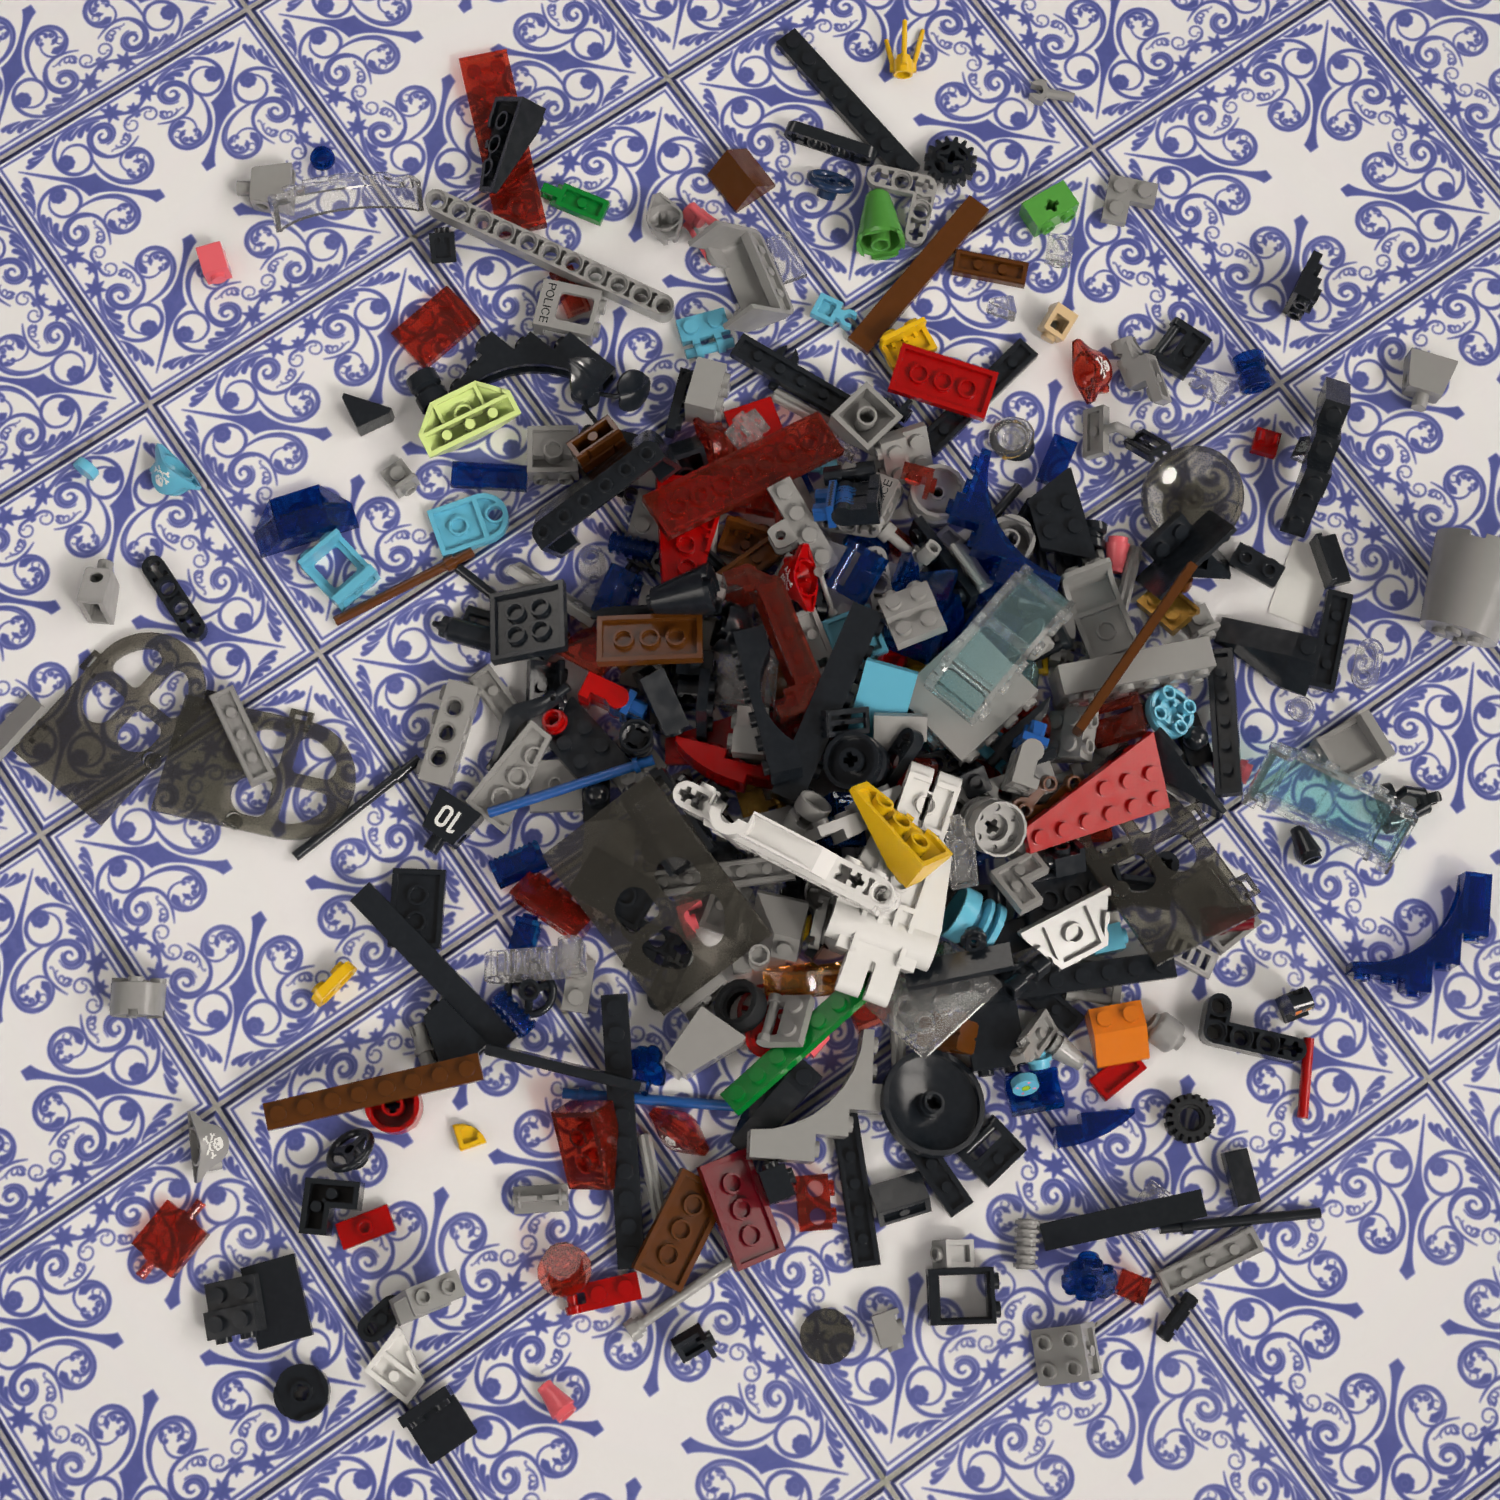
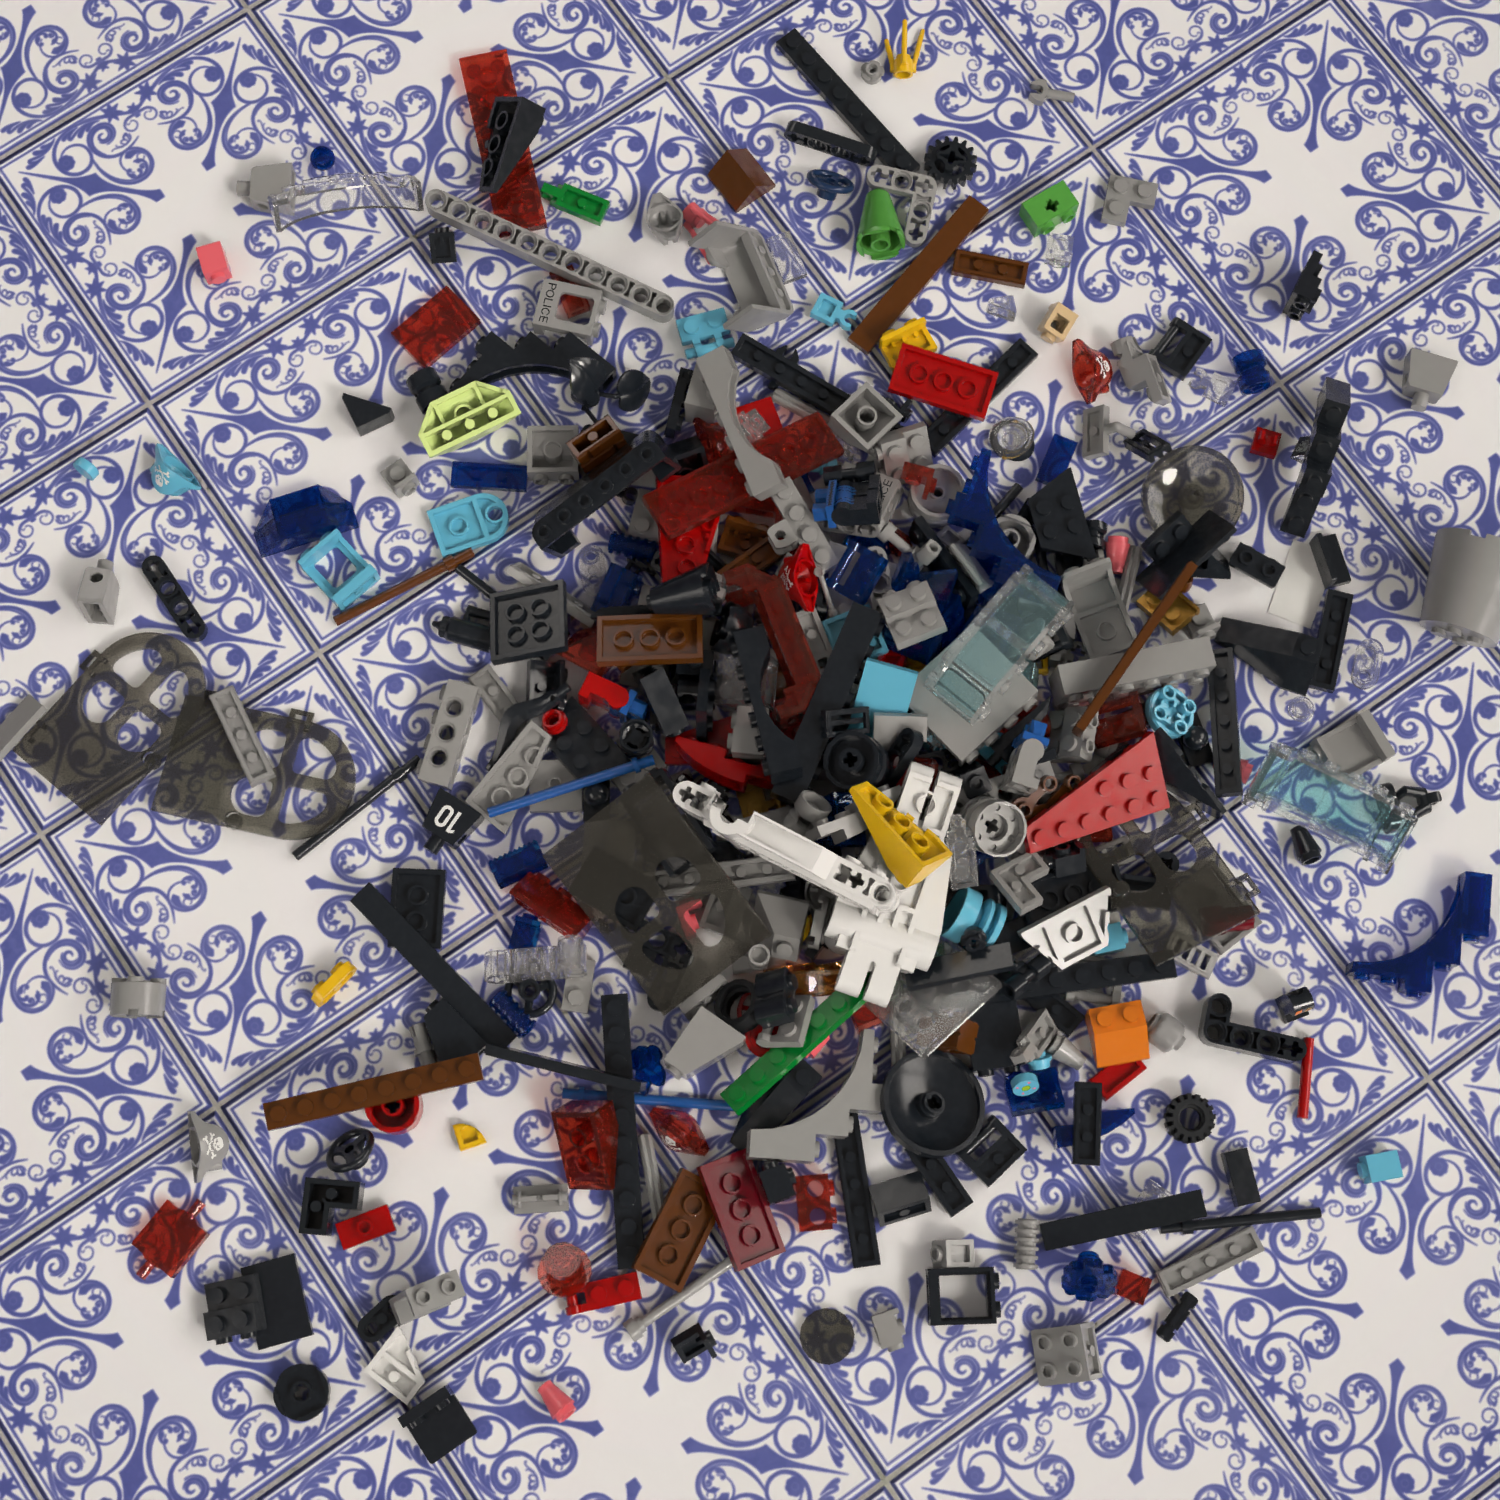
none -> light grey arch [696,345,789,501]
none -> black brick [754,967,798,1029]
none -> light grey plate [861,60,884,85]
none -> black tile [1071,1081,1102,1166]
none -> medium azure brick [1357,1150,1404,1184]

